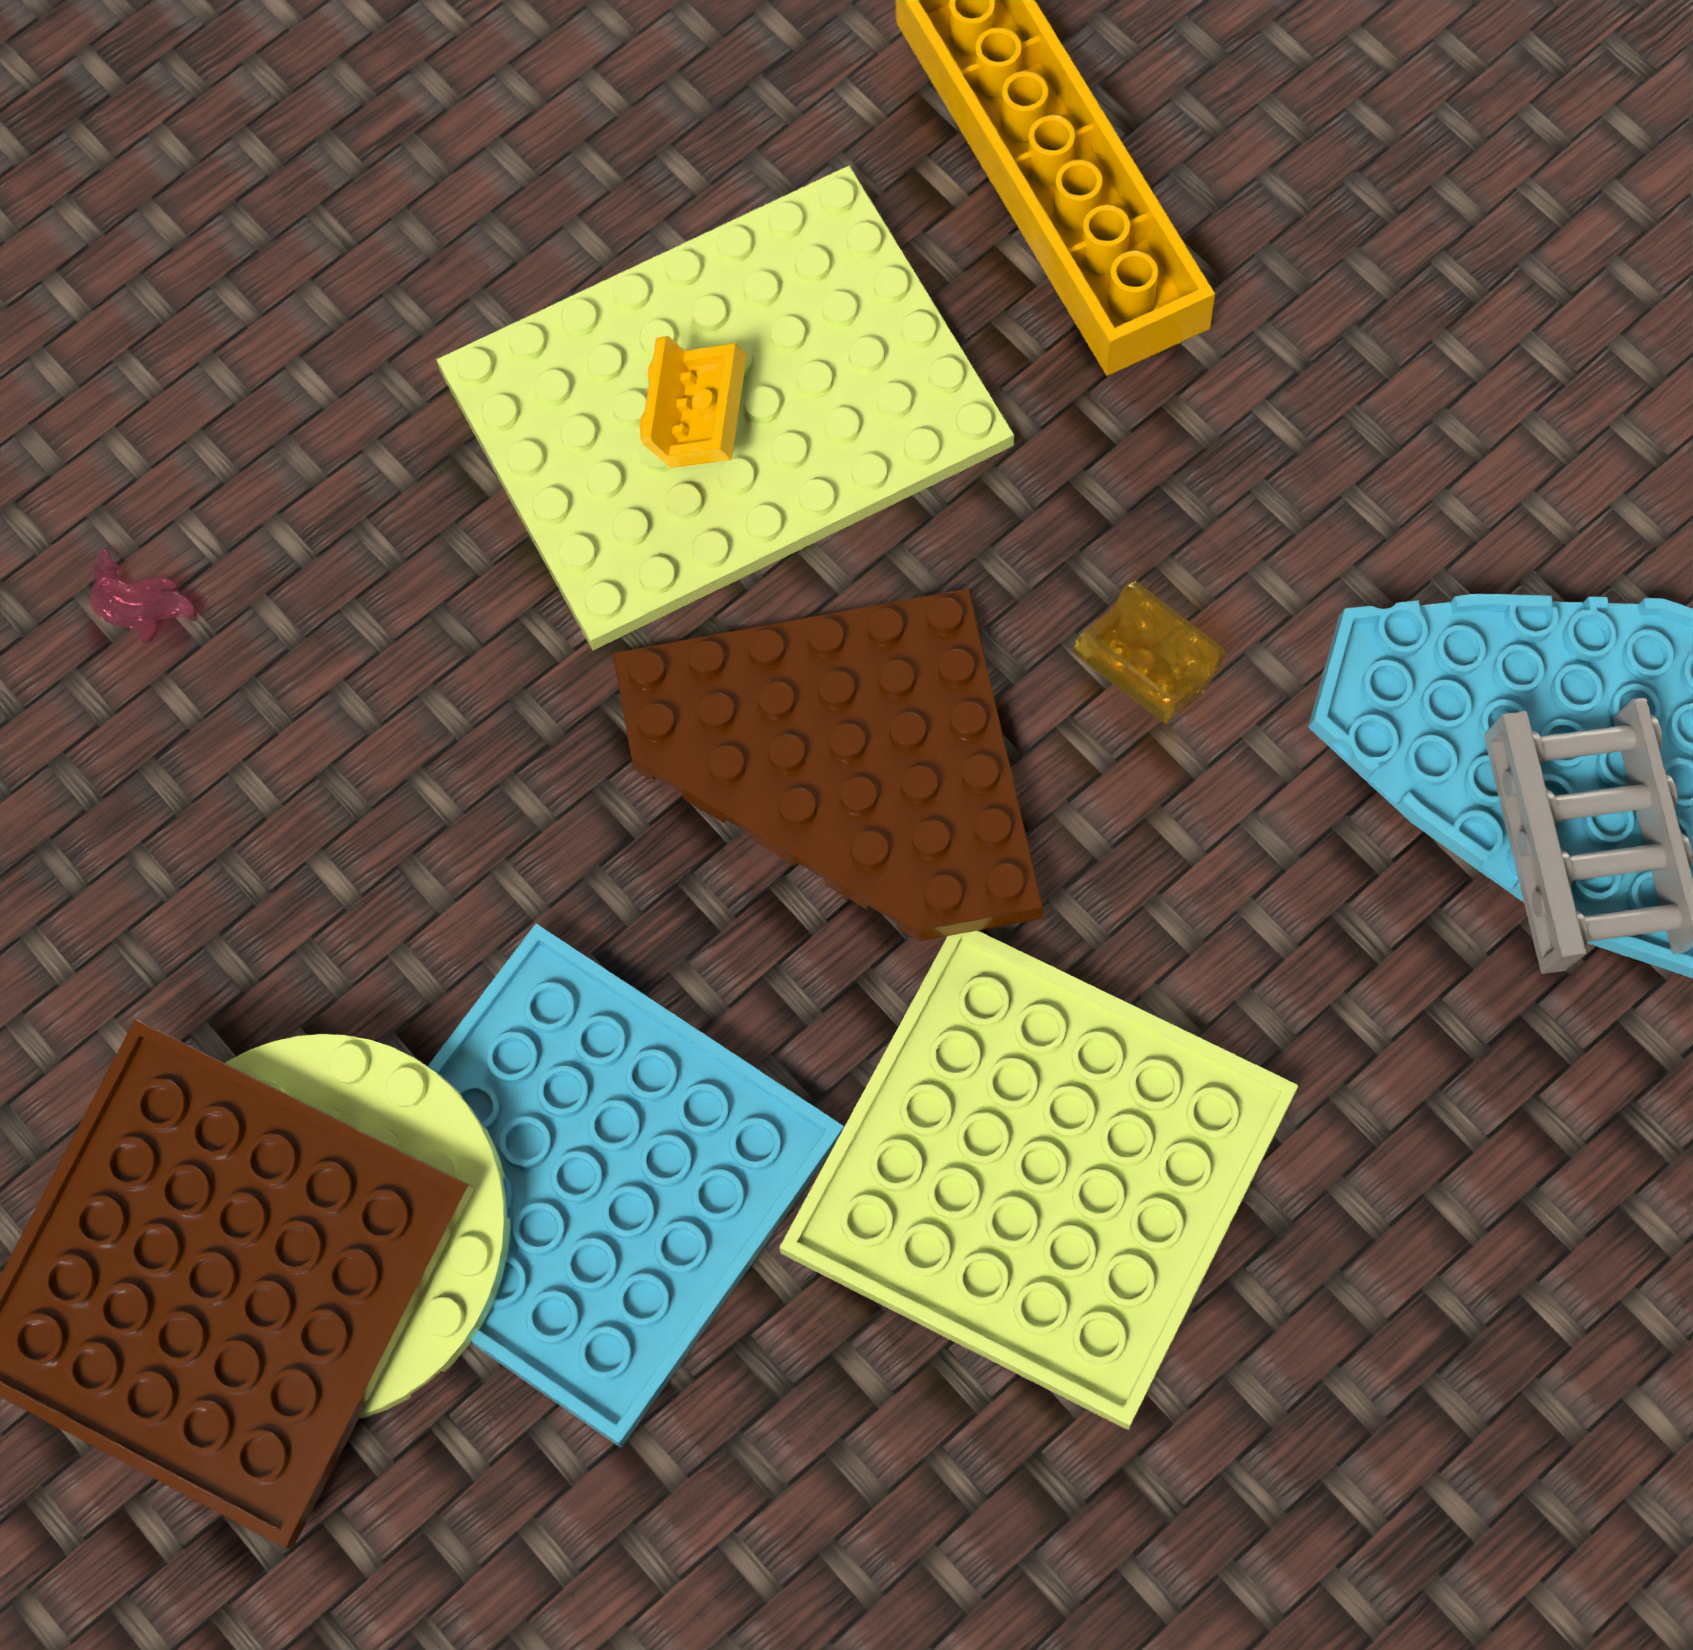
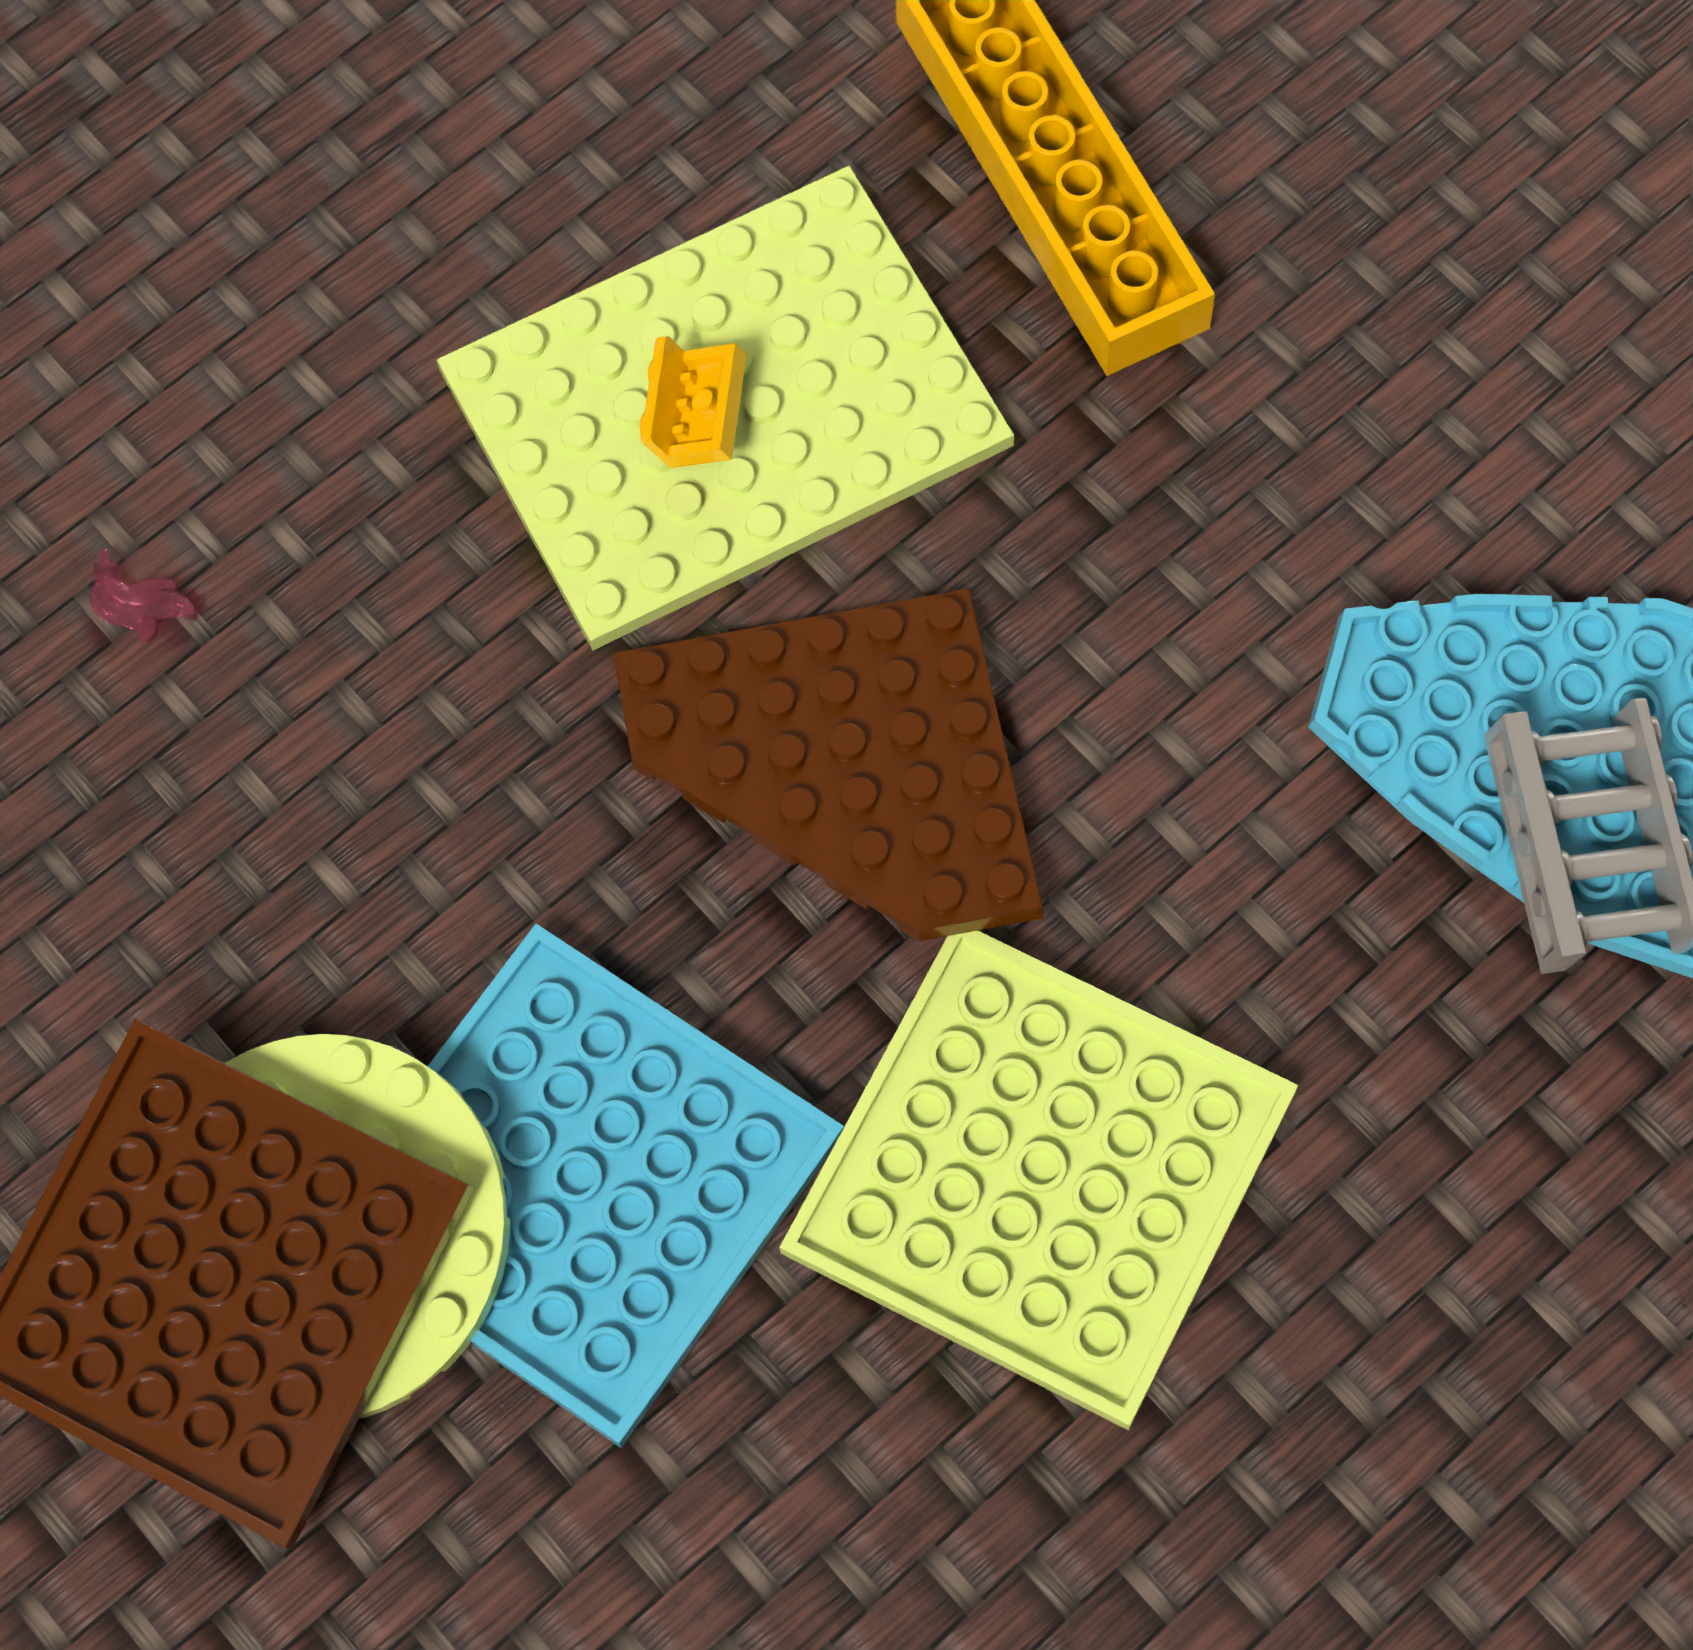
clear yellow bracket [1072,580,1225,725] -> none

